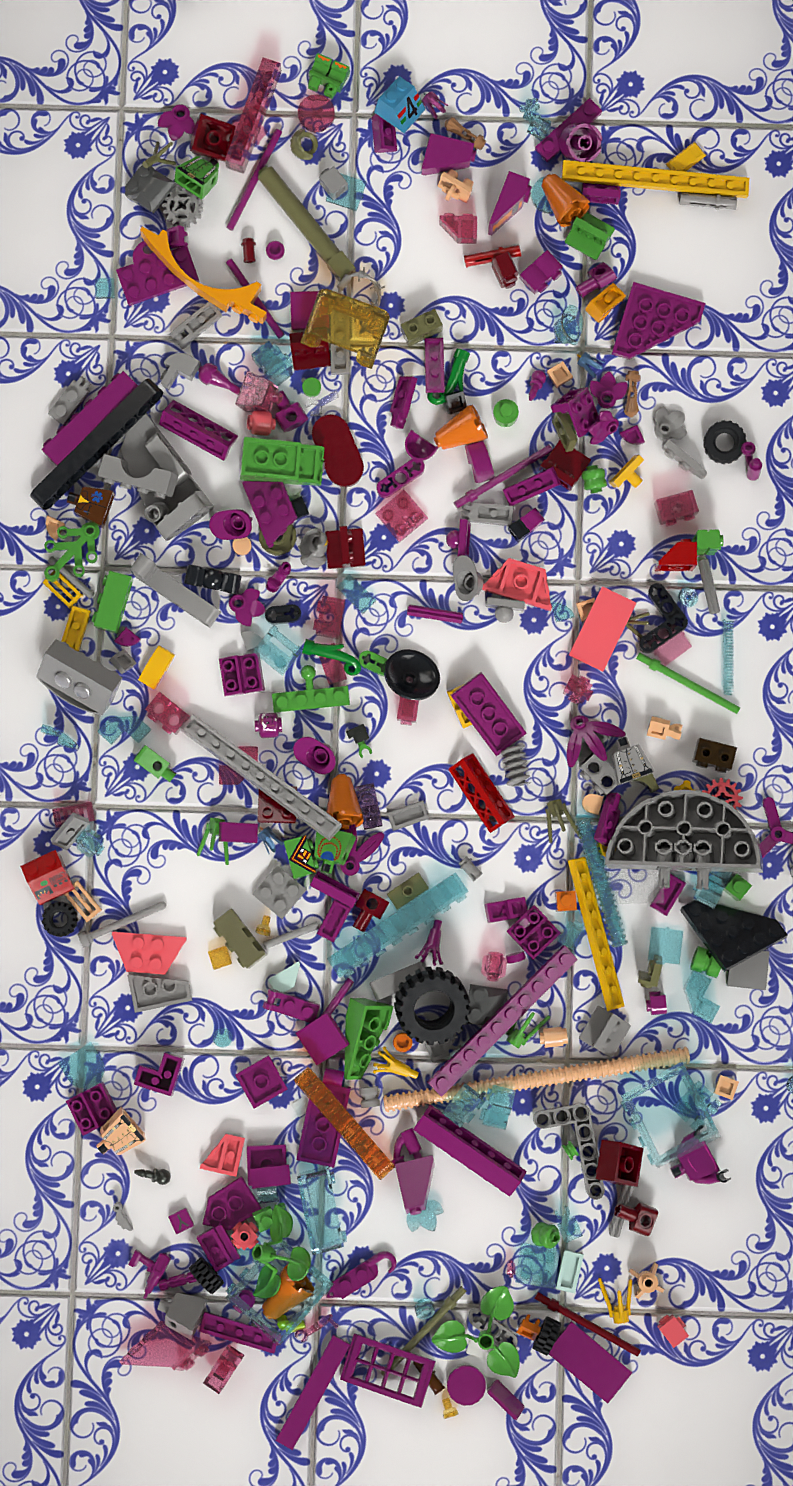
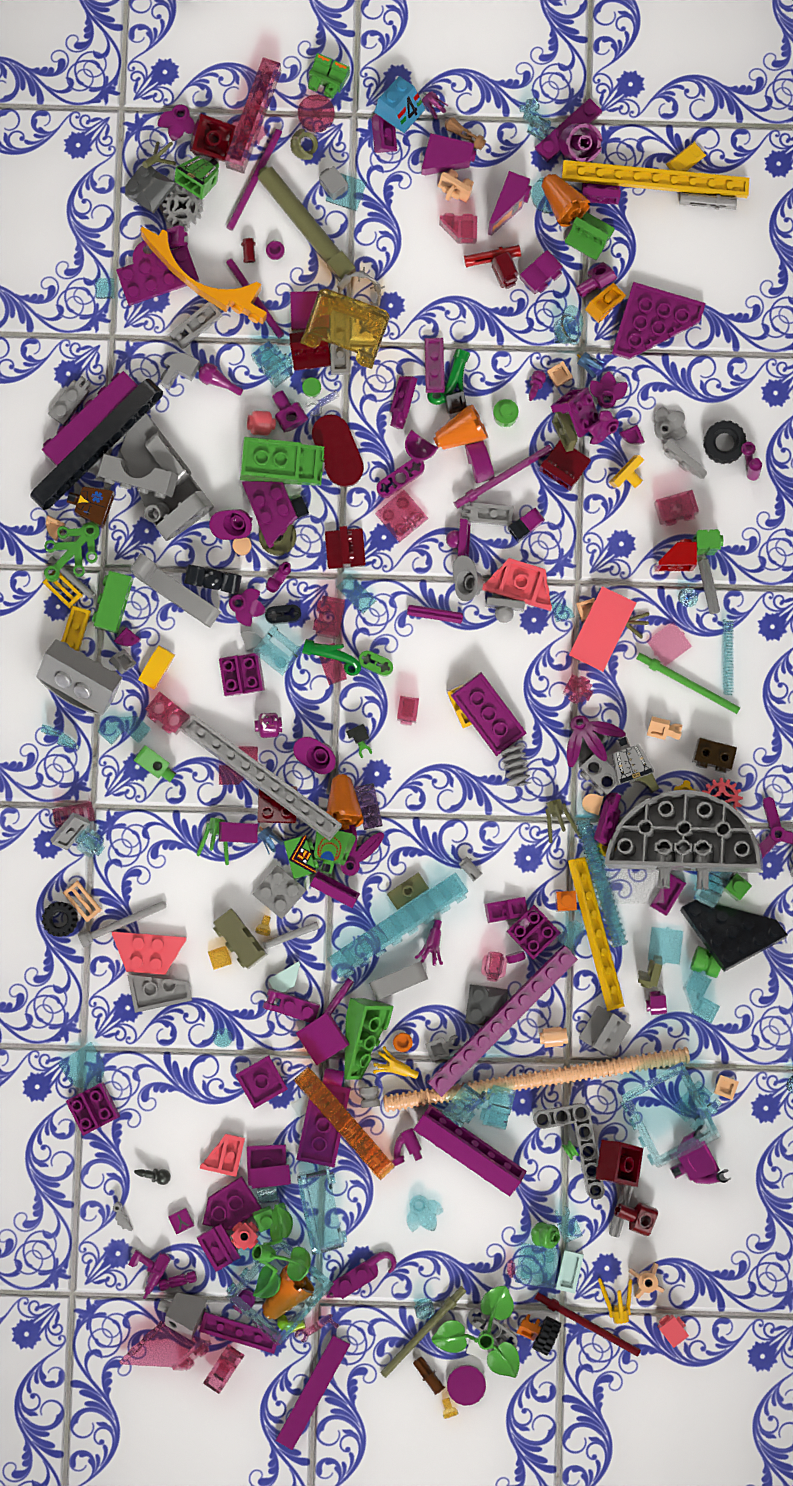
red slope [20,850,75,905] -> none
light nougat torso [96,1106,146,1155] -> none
magenta brick [134,1052,185,1096] -> none
magenta fence [158,400,238,461] -> none
black tyre [189,1257,224,1294] -> none
clear pink torso [235,371,283,412] -> none
bright green plate [272,665,350,713] -> none
light grey hair [298,528,328,568] -> none
magenta plate [317,899,352,943] -> none
magenta piece [340,1333,436,1408] -> none
dark red piece [353,889,389,932] -> none
black dish [384,649,440,700] -> none
light grey tile [387,800,429,831] -> none
black tyre [394,966,471,1045] -> none
magenta slope [395,1155,435,1215] -> none
olive brick [401,309,443,347] -> none
red fence [448,753,515,833] -> none
magenta slope [487,1379,524,1420] -> none
magenta tile [503,467,561,506] -> none
bright green plant [506,1012,550,1048] -> none
magenta tile [549,1321,632,1404] -> none
bright green piece [582,465,607,494] -> none
medium nougat piece [624,371,641,418] -> none
black beam [639,583,688,654] -> none
light grey tile [727,951,770,990] -> none

